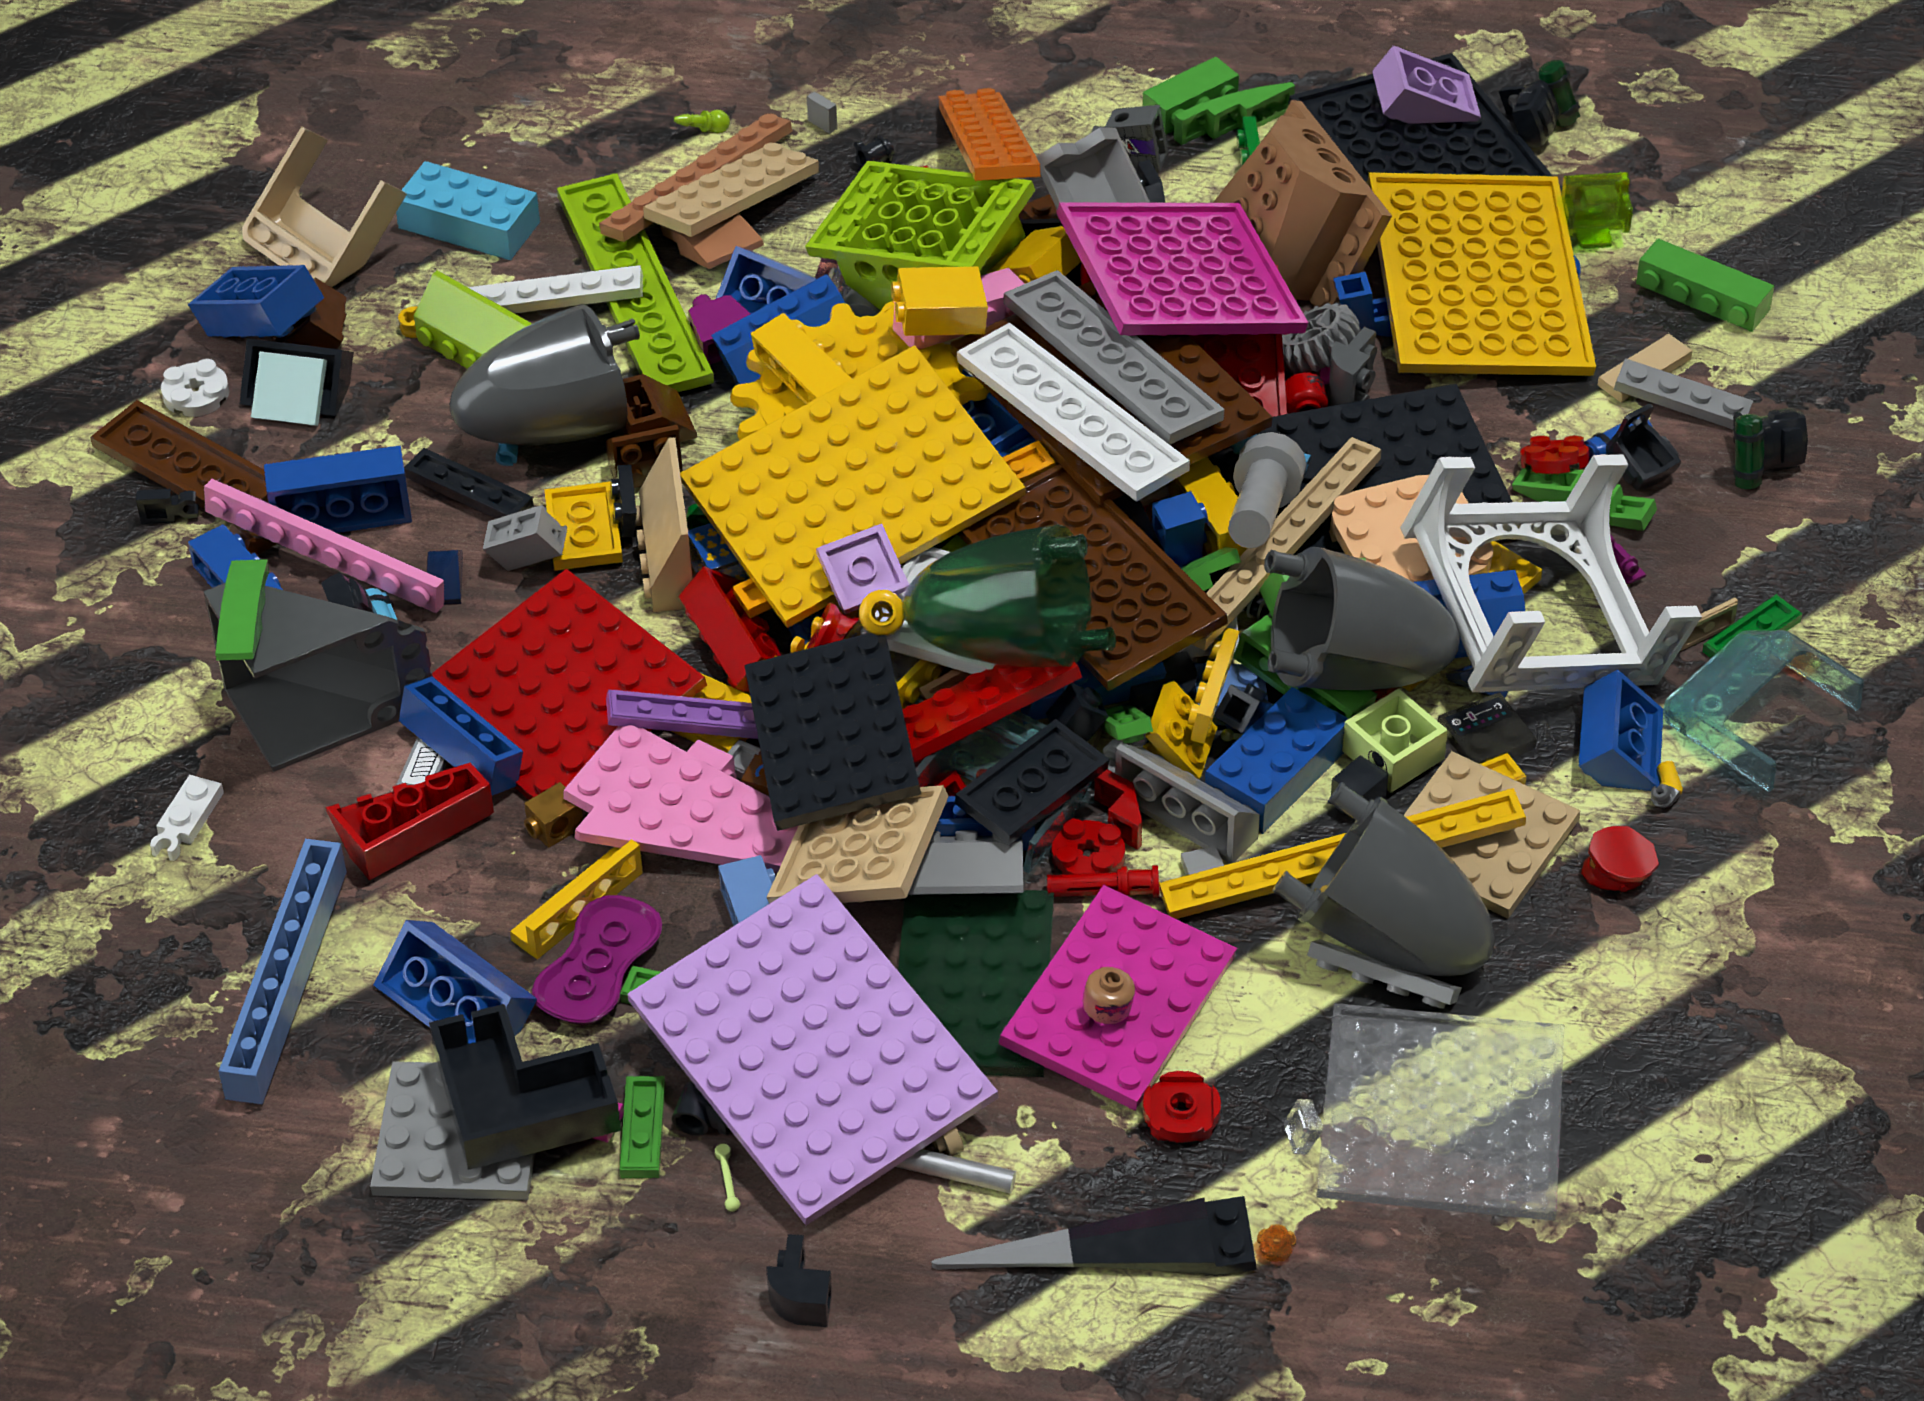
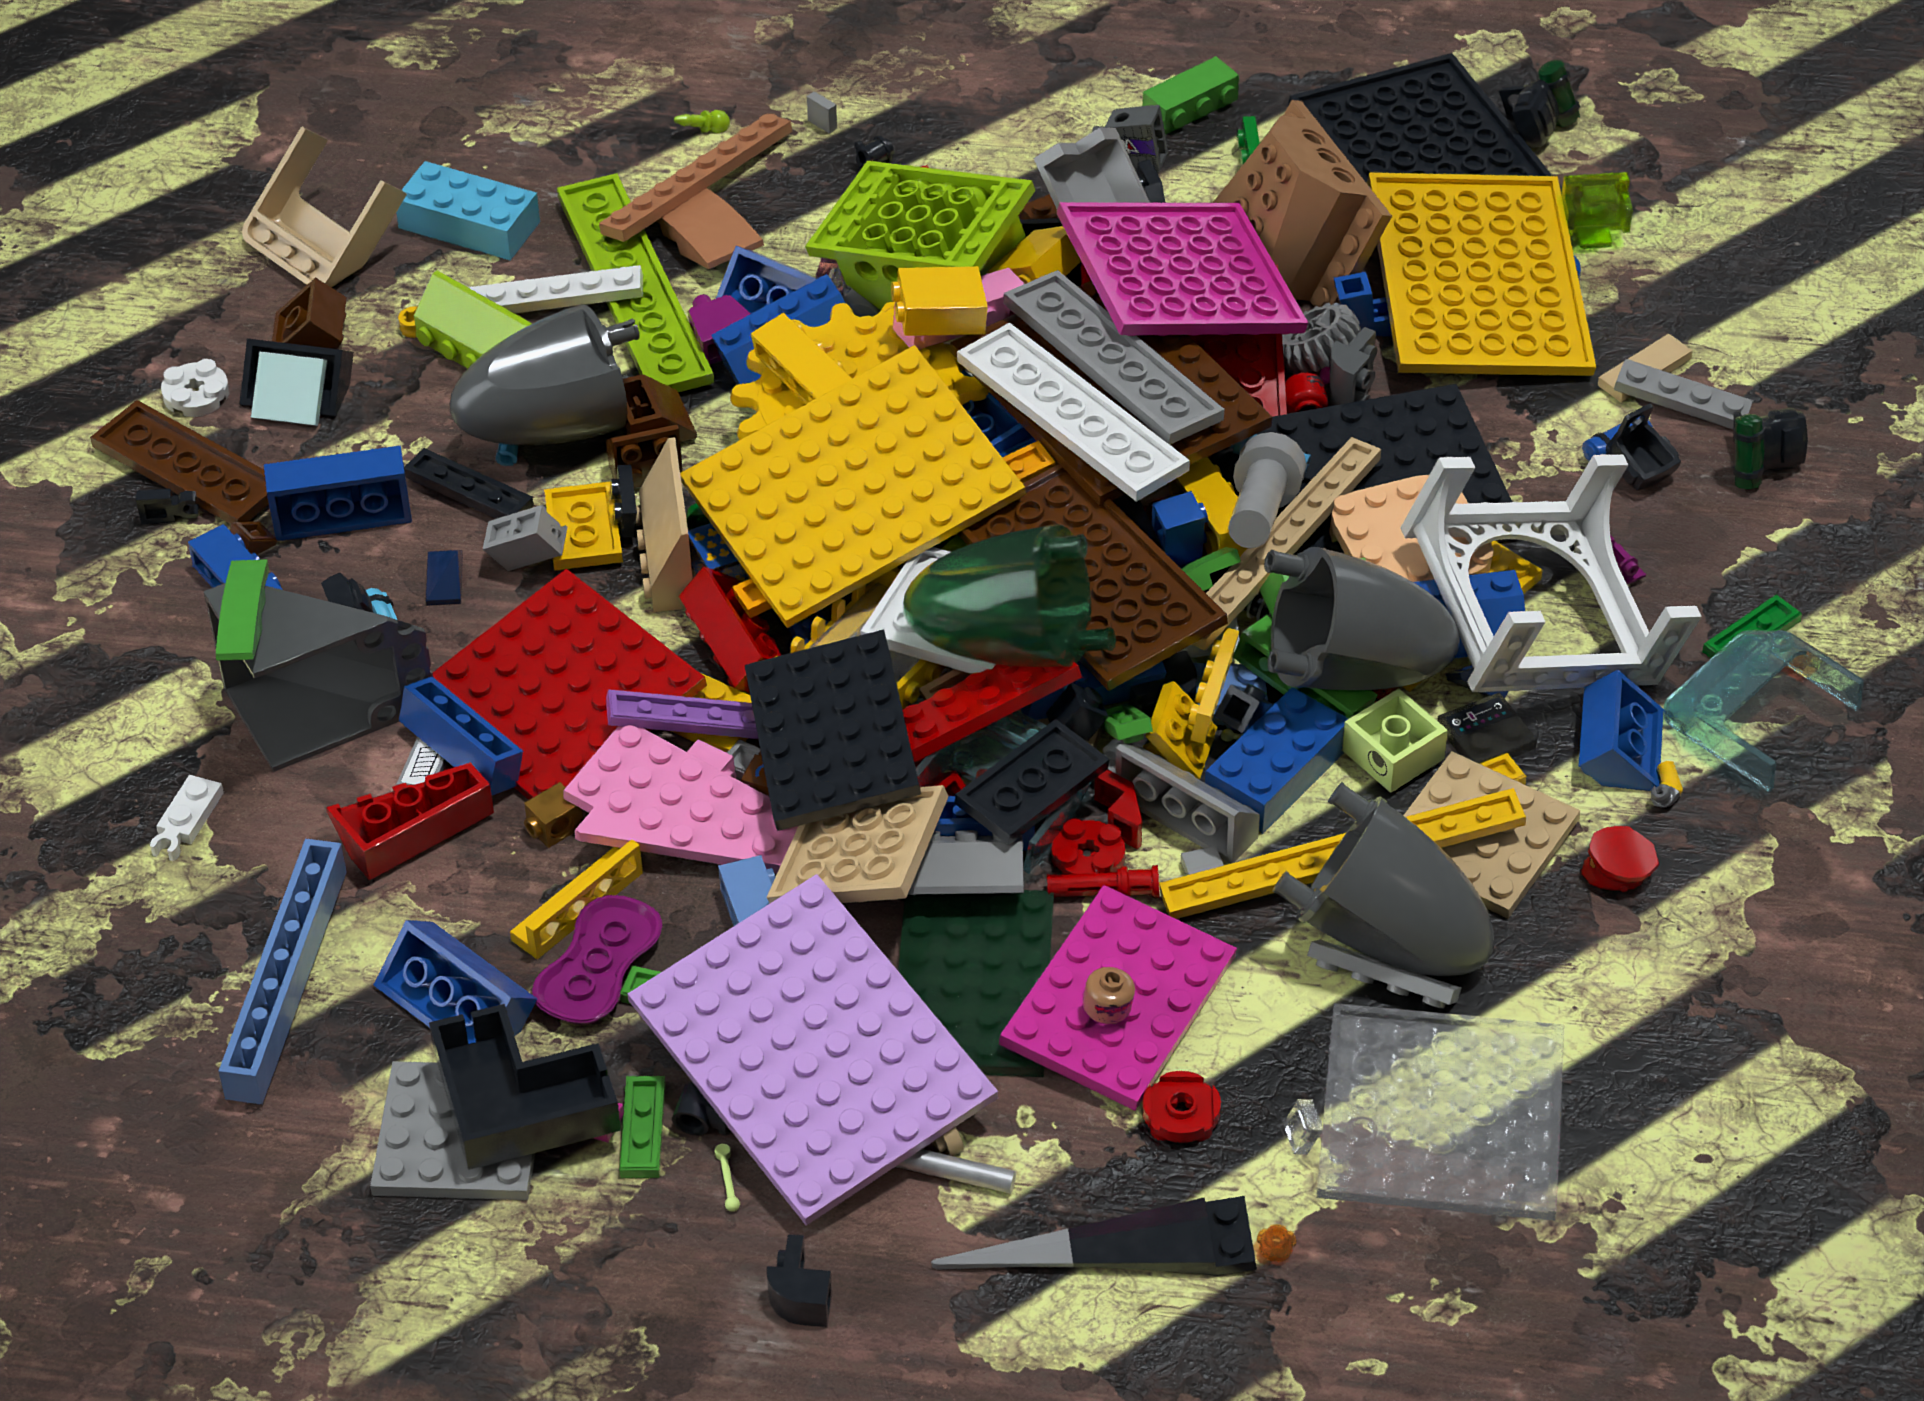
blue brick [188,265,324,338] -> none
bright pink plate [204,479,444,613] -> none
tan plate [643,143,819,237] -> none
red hat [806,602,860,649] -> none
lavender plate [816,524,910,615] -> none
yellow head [859,590,905,637] -> none
orange plate [939,88,1041,181] -> none
bright green slope [1174,82,1295,145] -> none
black brick [1331,755,1388,819] -> none
lavender slope [1372,45,1481,123] -> none
bright green slope [1512,464,1657,531] -> none
red plate [1520,435,1589,474] -> none
bright green brick [1636,238,1774,332] -> none
tan slope [1680,597,1738,651] -> none

